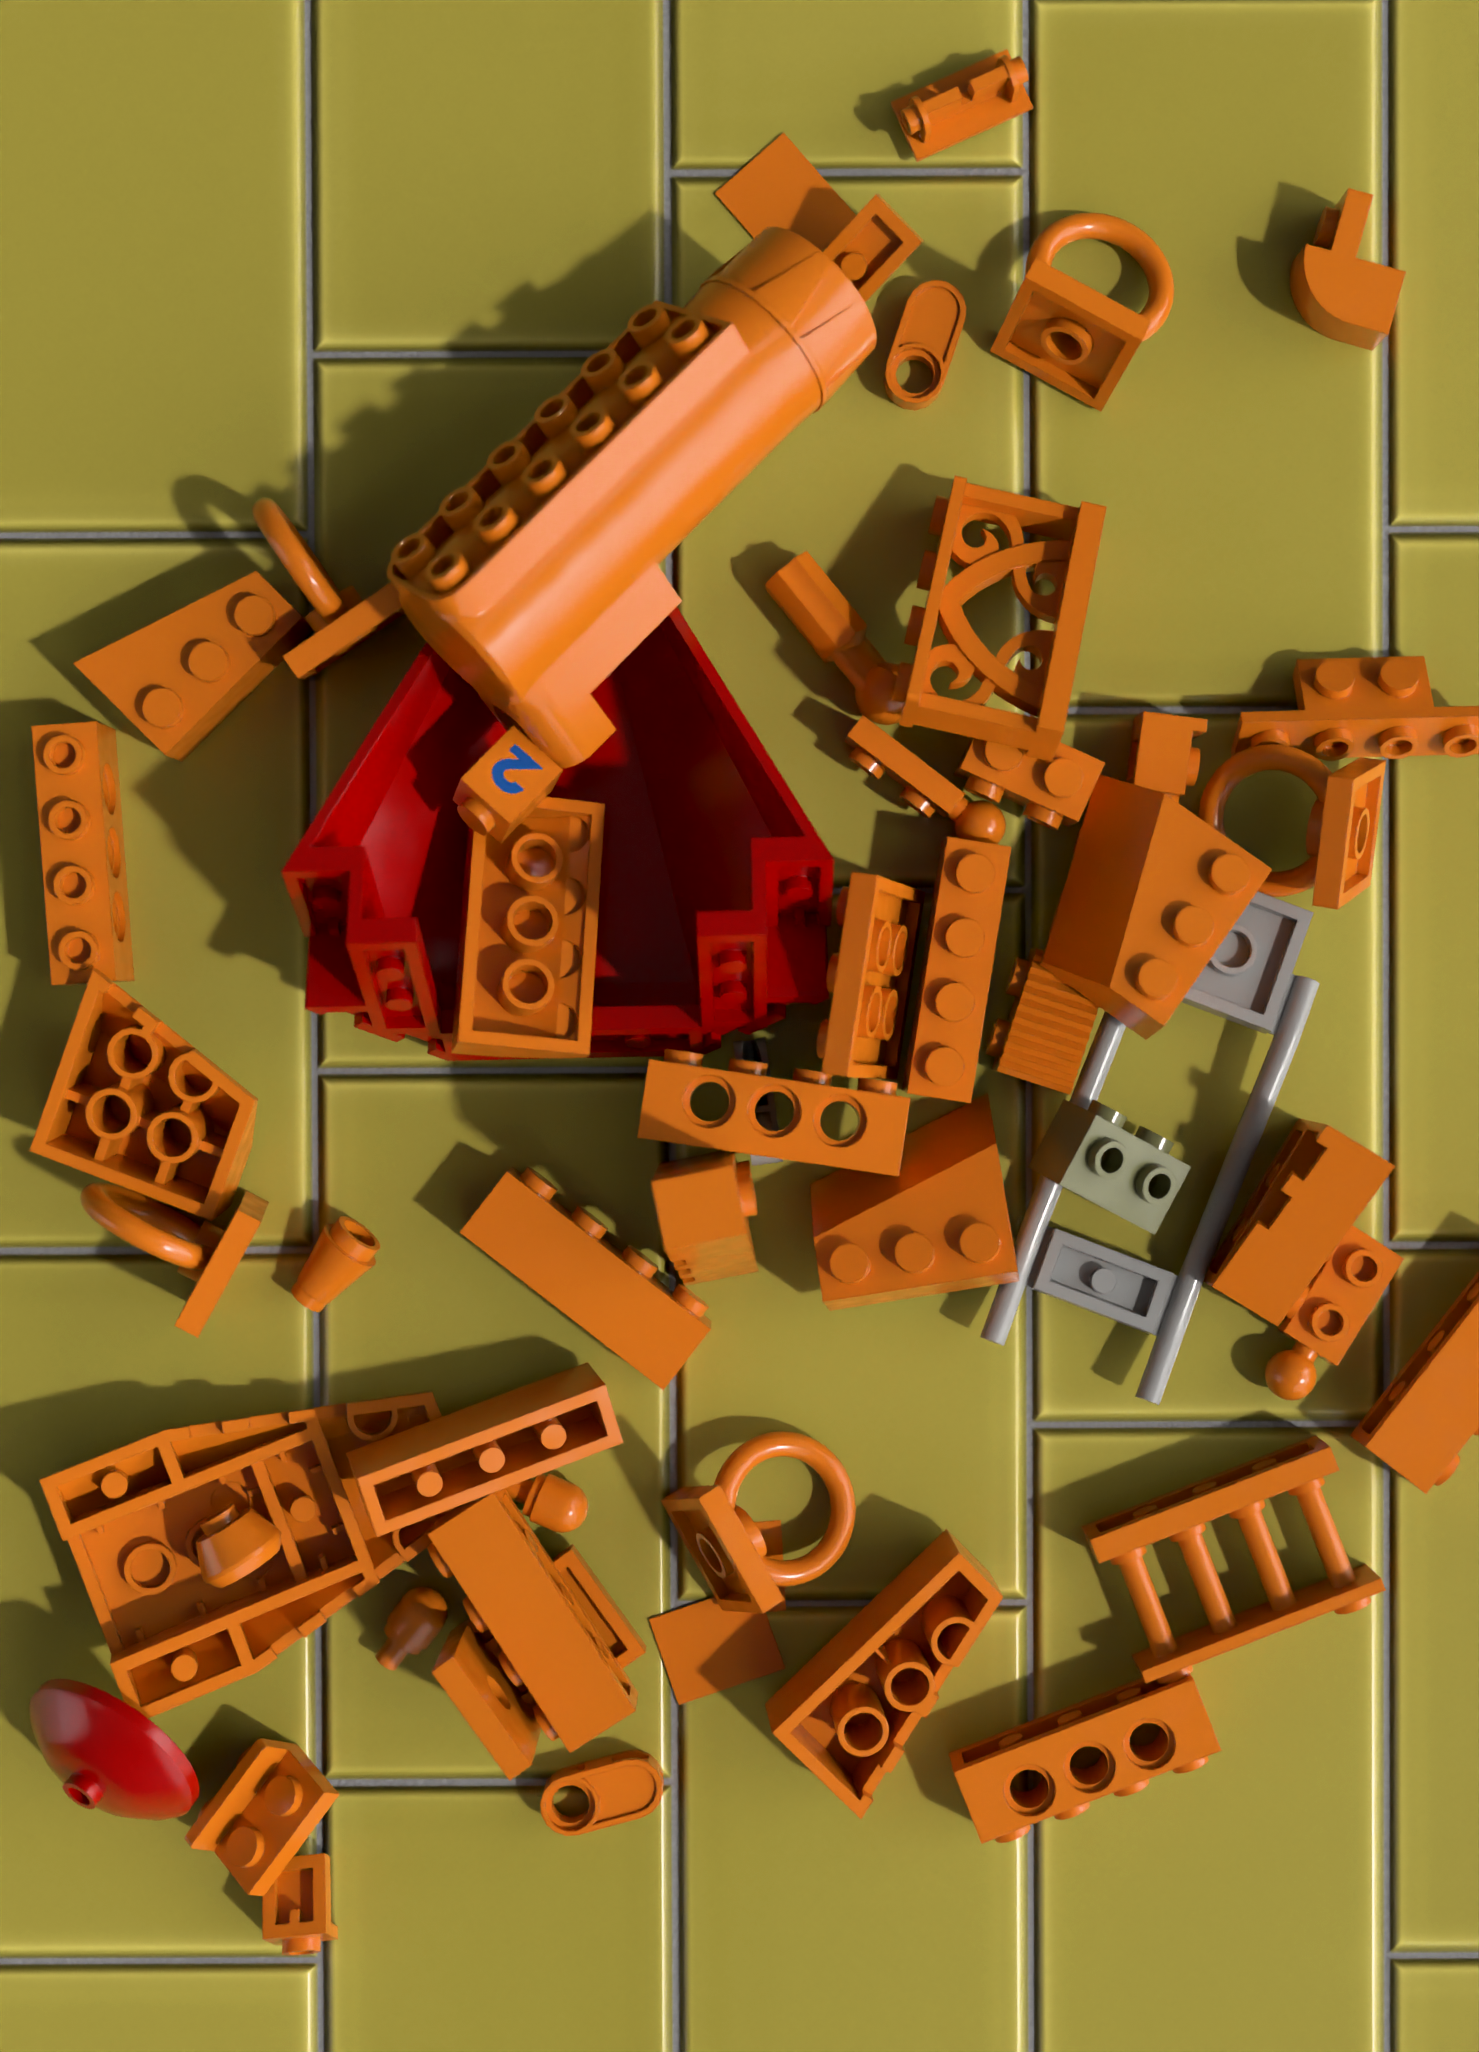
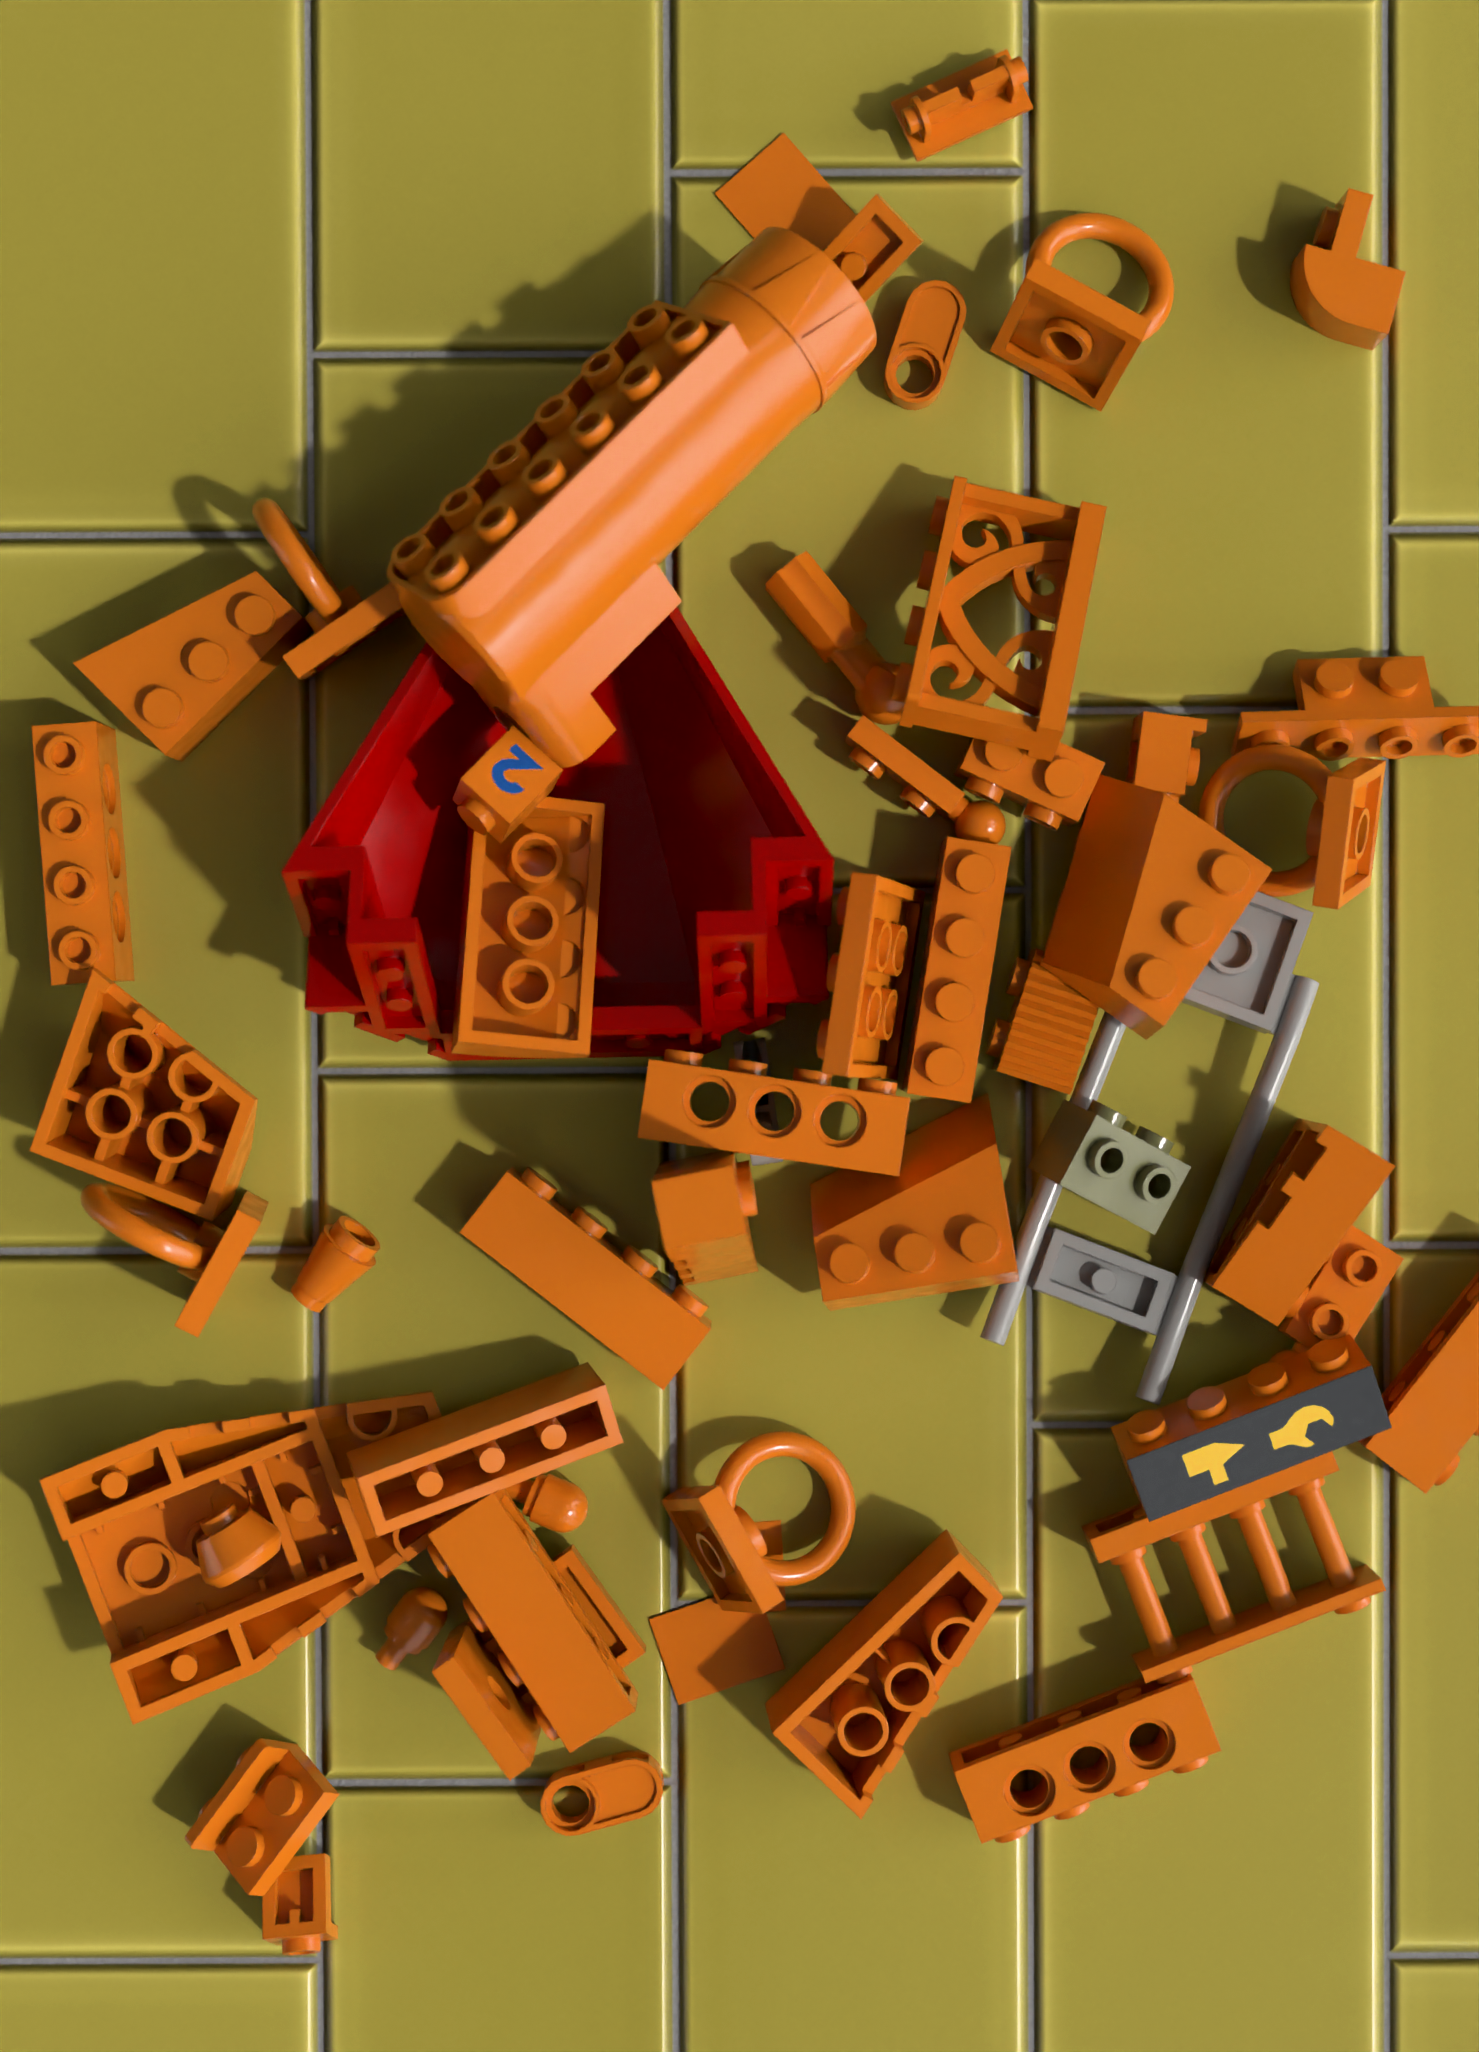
red dish [29,1679,200,1821] -> none
none -> brick [1110,1334,1392,1522]

